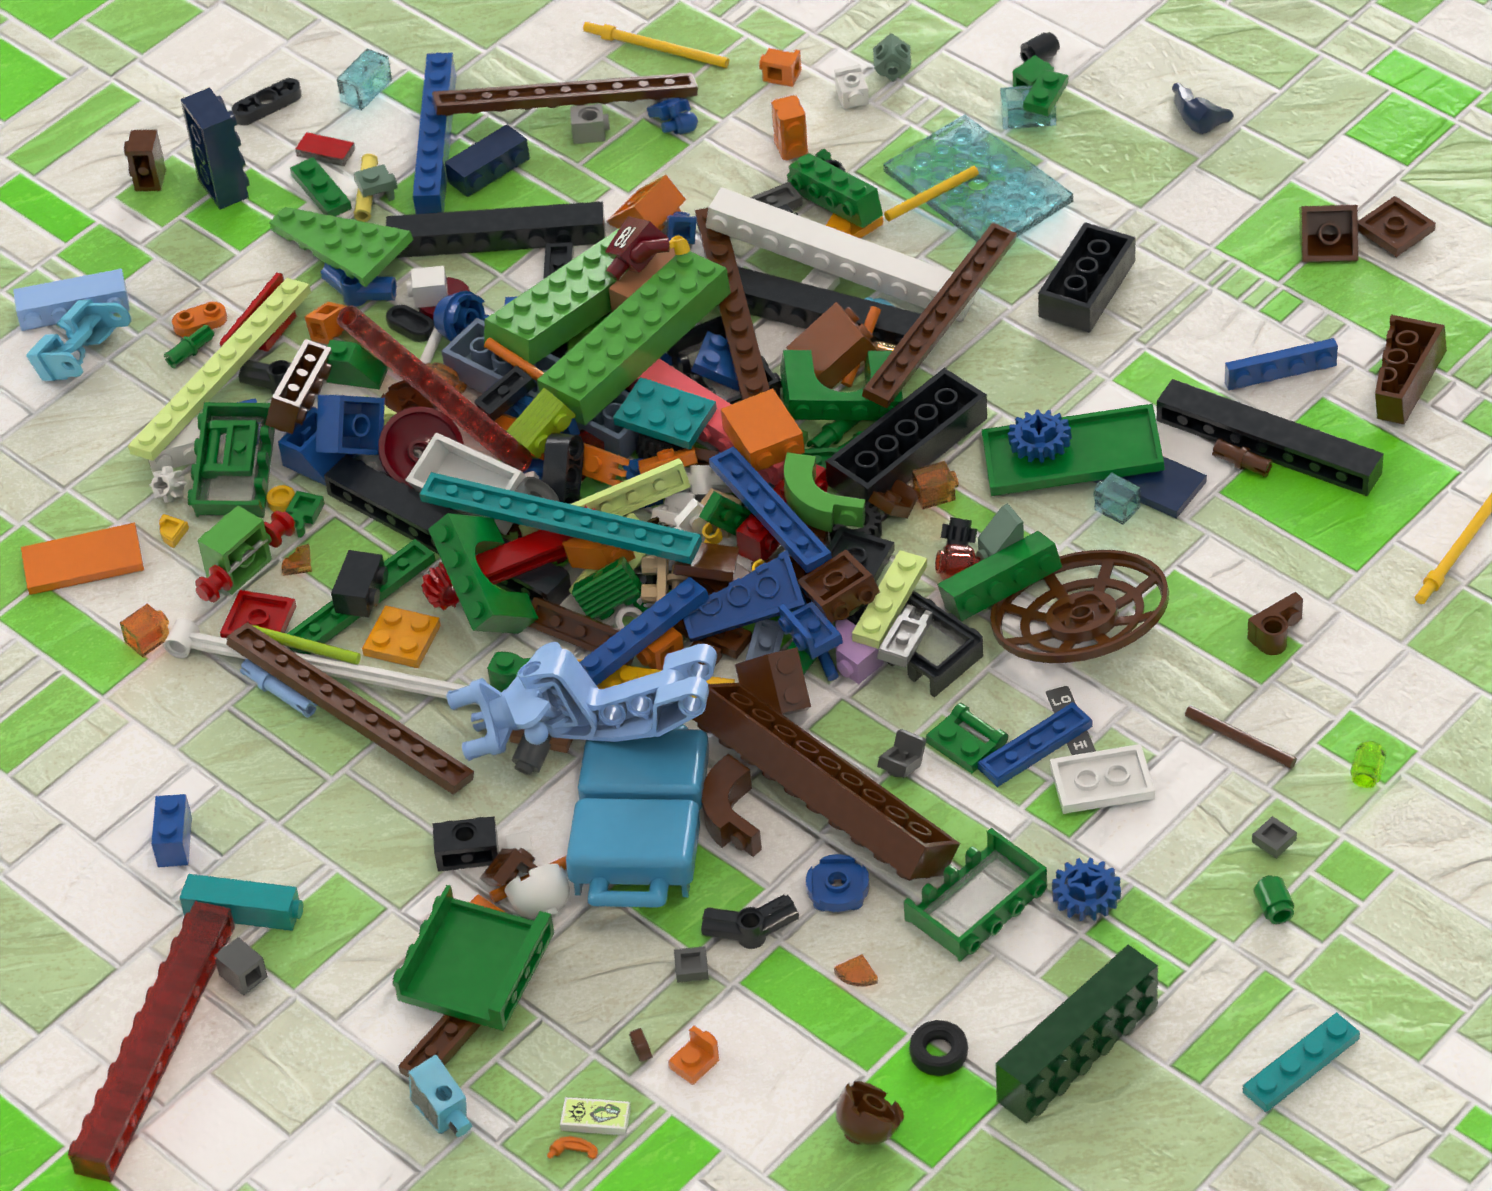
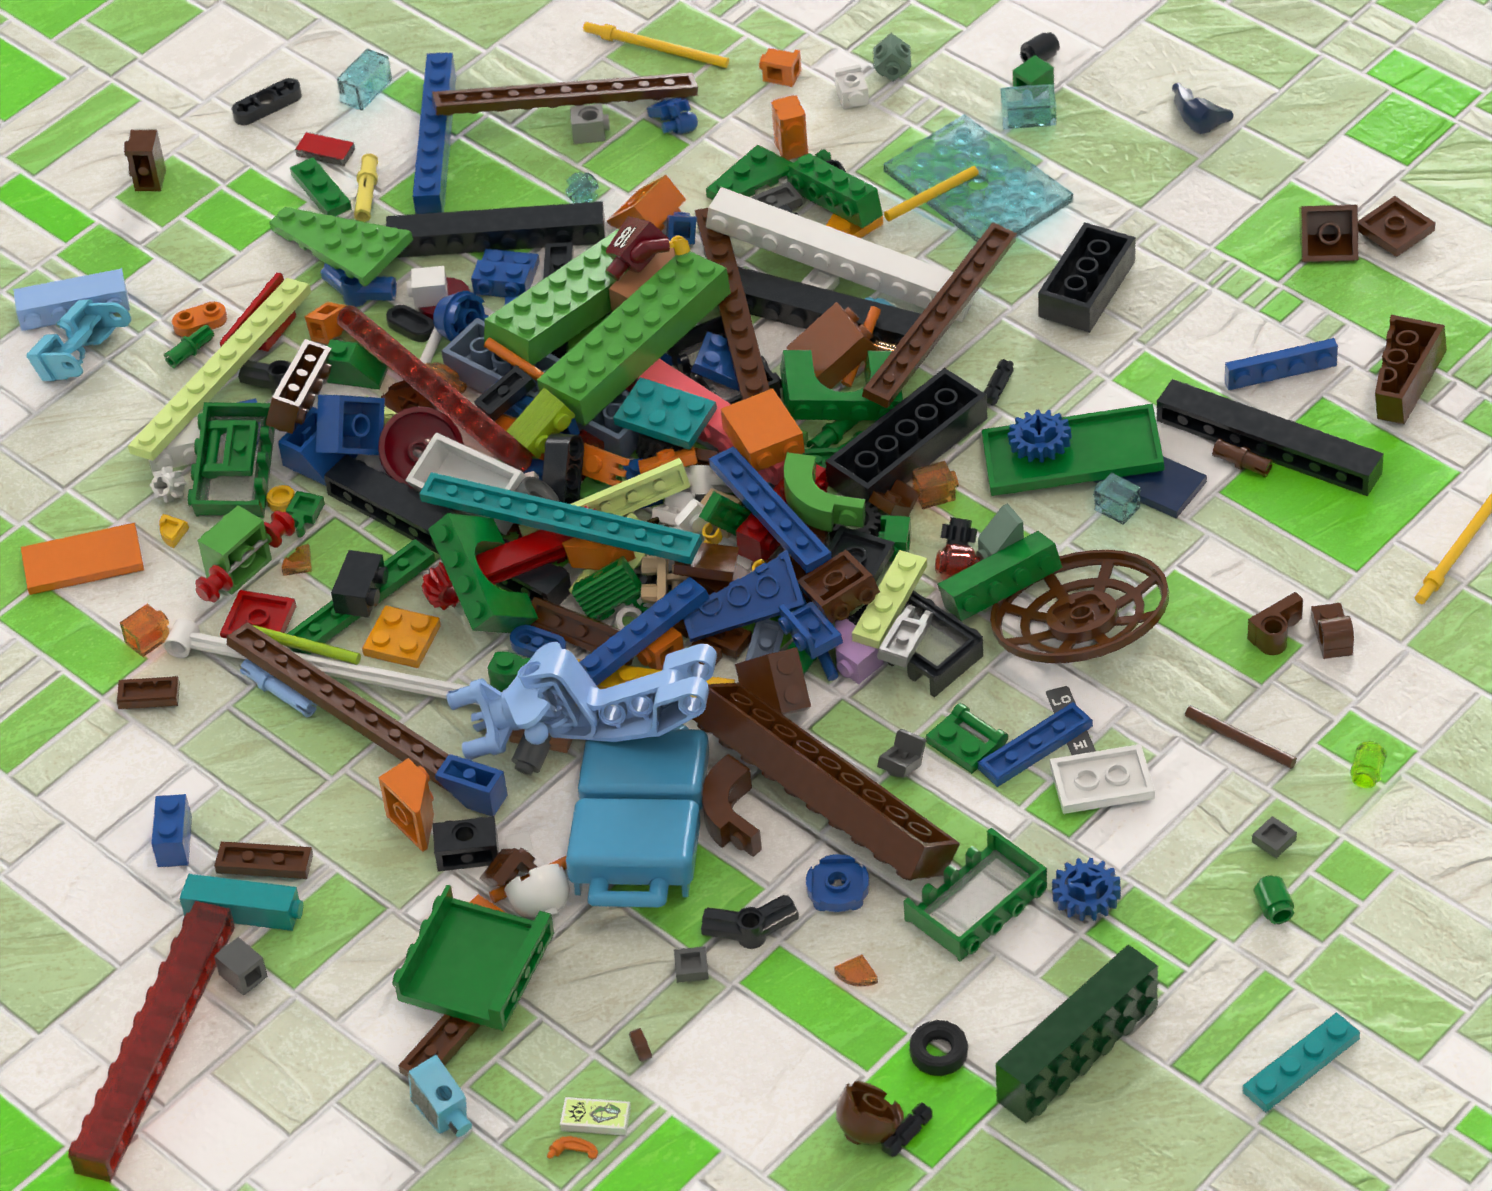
brick [180,87,250,210] -> none
sand green bracket [354,164,397,201] -> none
dark blue brick [444,124,530,197] -> none
orange bracket [668,1026,719,1085] -> none
green plate [1023,69,1068,116] -> none
none -> reddish brown plate [117,676,180,710]
none -> reddish brown plate [214,841,313,879]
none -> orange slope [379,758,434,852]
none -> blue slope [435,754,508,816]
none -> blue plate [471,249,540,297]
none -> blue plate [510,625,567,658]
none -> clear light blue gear [565,171,599,203]
none -> green wing [706,144,793,200]
none -> green brick [879,515,912,562]
none -> black axle [881,1103,933,1157]
none -> black axle [984,359,1014,406]
none -> reddish brown plate [1311,603,1354,659]

